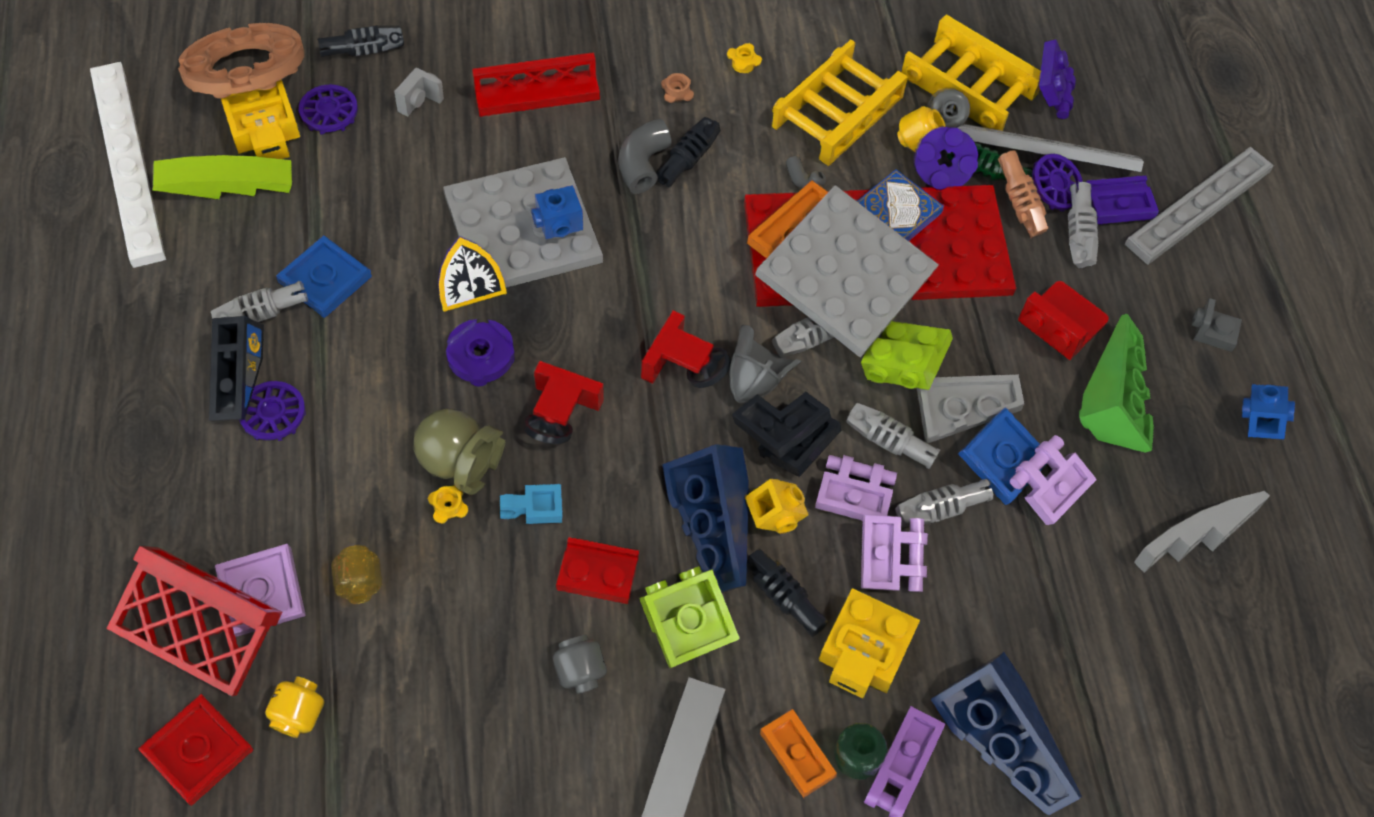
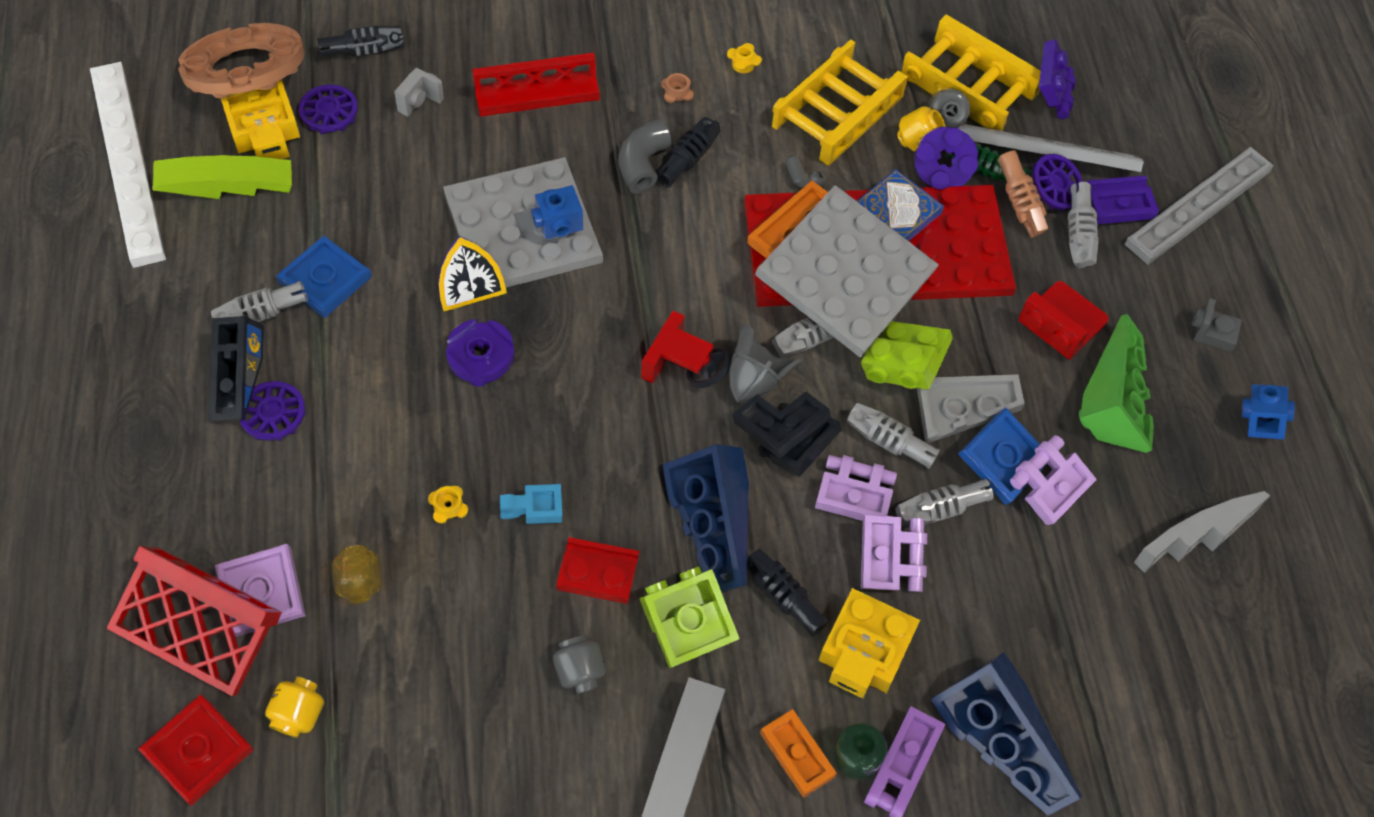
olive tile [413,409,505,495] -> none
red piece [523,361,604,444] -> none
yellow brick [745,479,809,534] -> none

